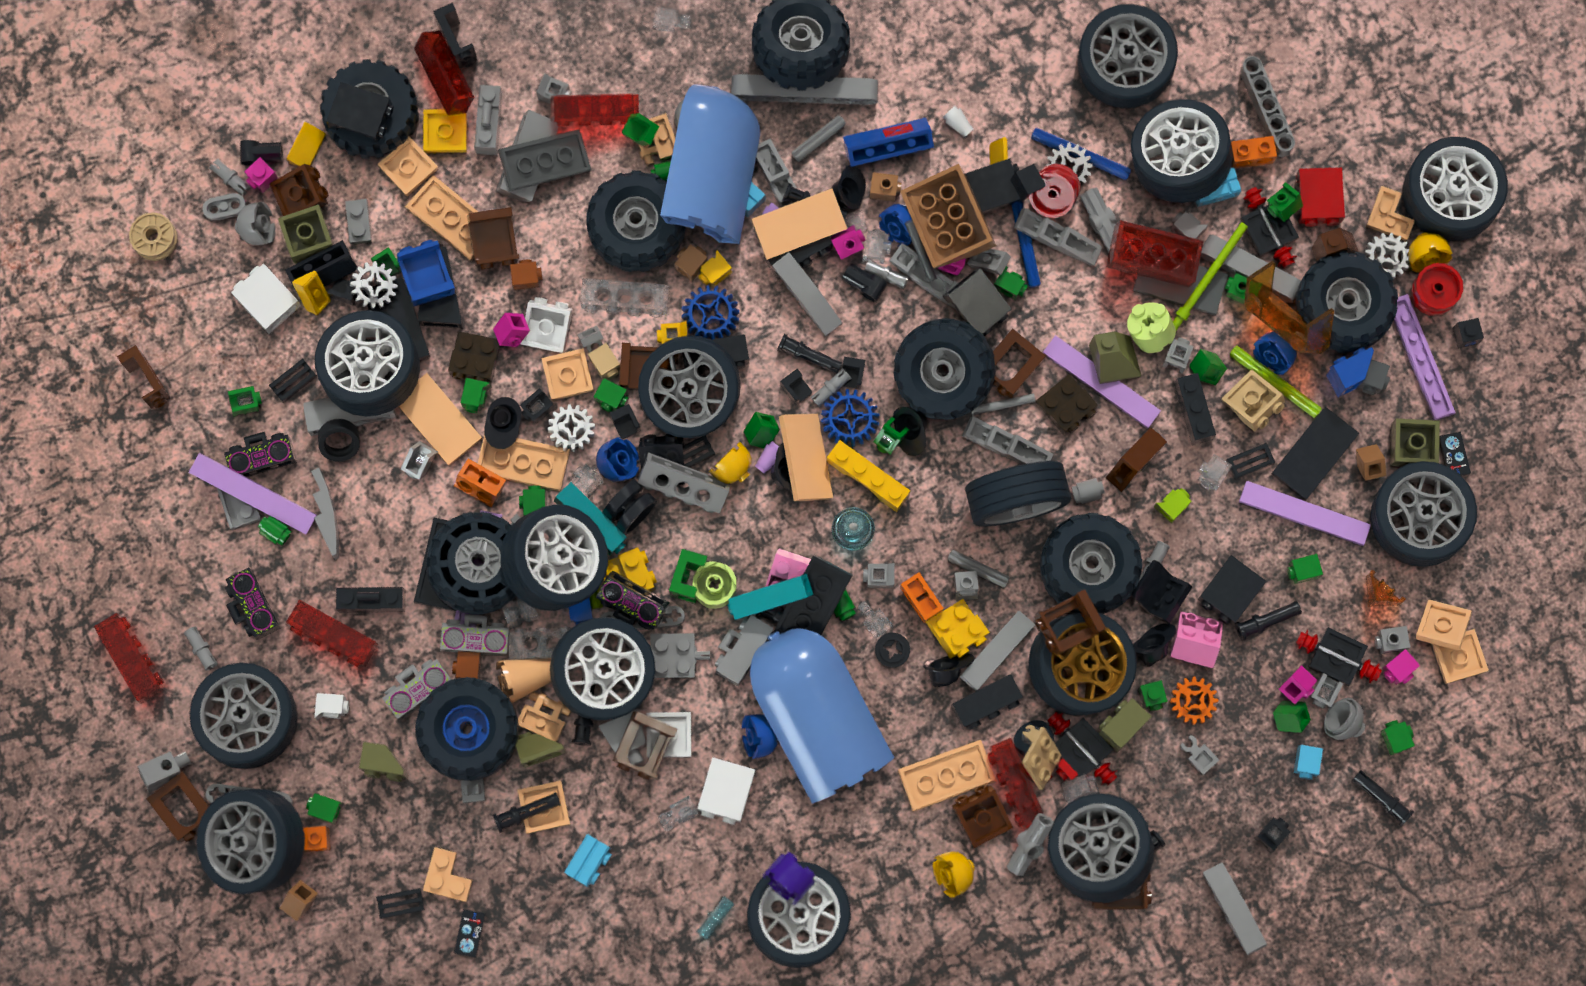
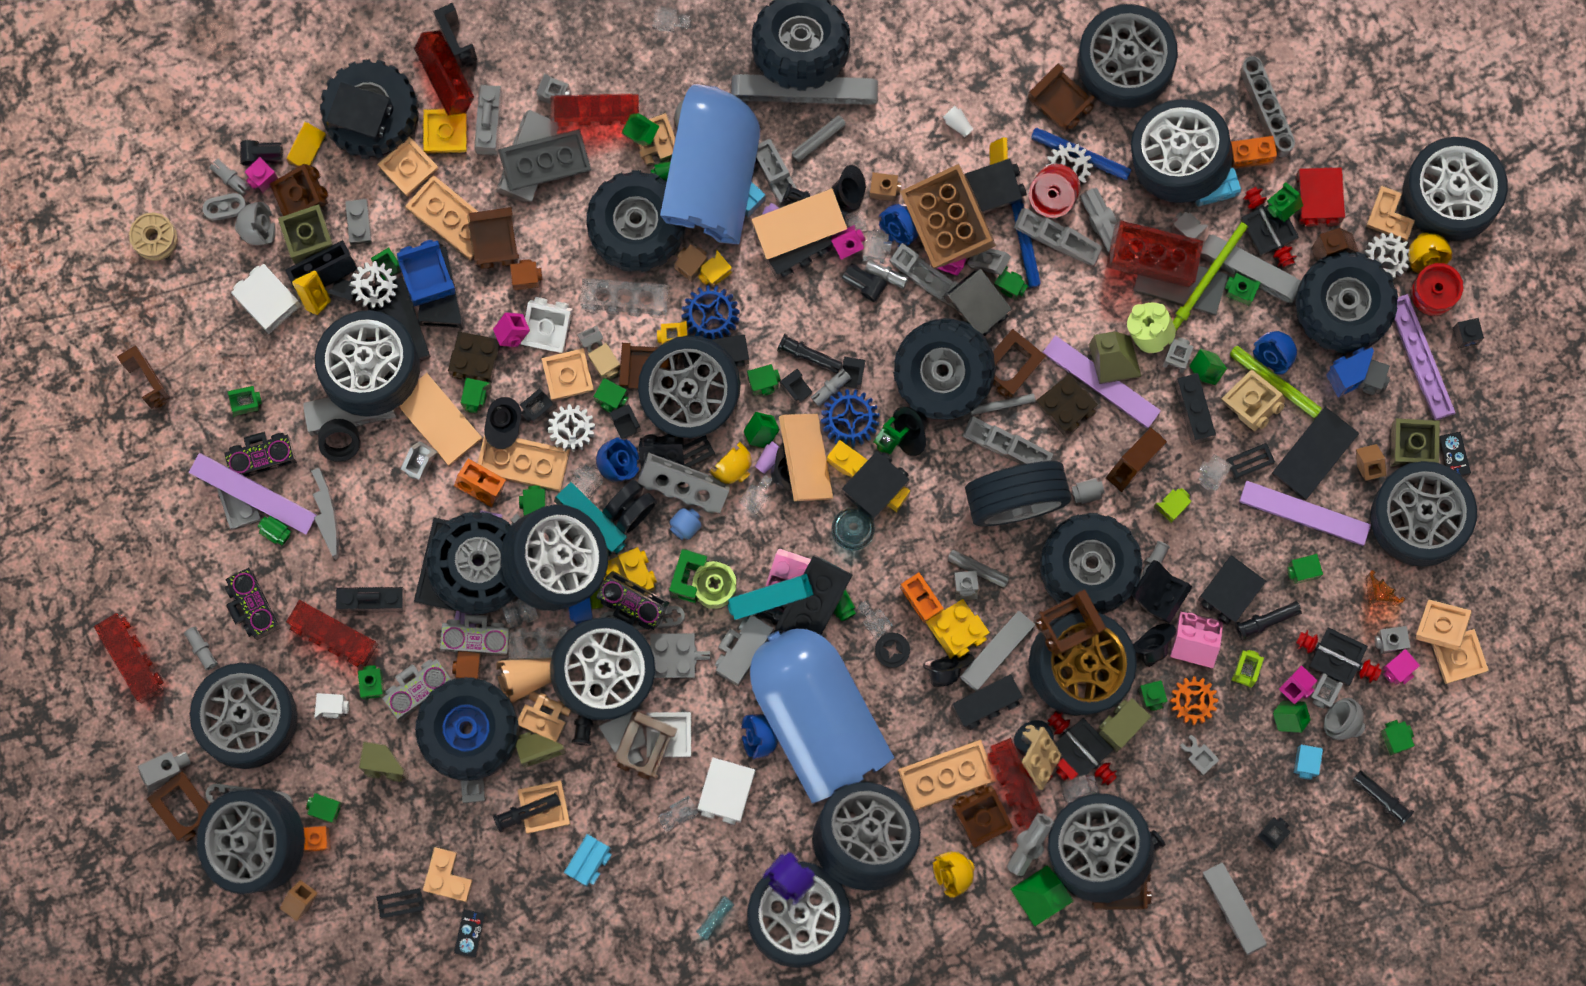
black tile [269,358,317,403] -> none
light grey slope [772,252,842,337] -> none
blue brick [843,118,934,167] -> none
light grey window [863,563,894,588] -> none
dark grey bar [905,220,937,282] -> none
black panel [1010,164,1046,201] -> none
clear orange windscreen [1244,261,1335,354] -> none
none -> green brick [358,665,385,700]
none -> medium blue head [669,508,702,540]
none -> clear plate [739,475,773,515]
none -> green brick [747,364,781,396]
none -> wheel [812,782,921,891]
none -> black panel [841,451,910,522]
none -> green slope [1010,865,1074,927]
none -> reddish brown panel [1027,63,1095,133]
none -> lime window [1231,650,1264,688]

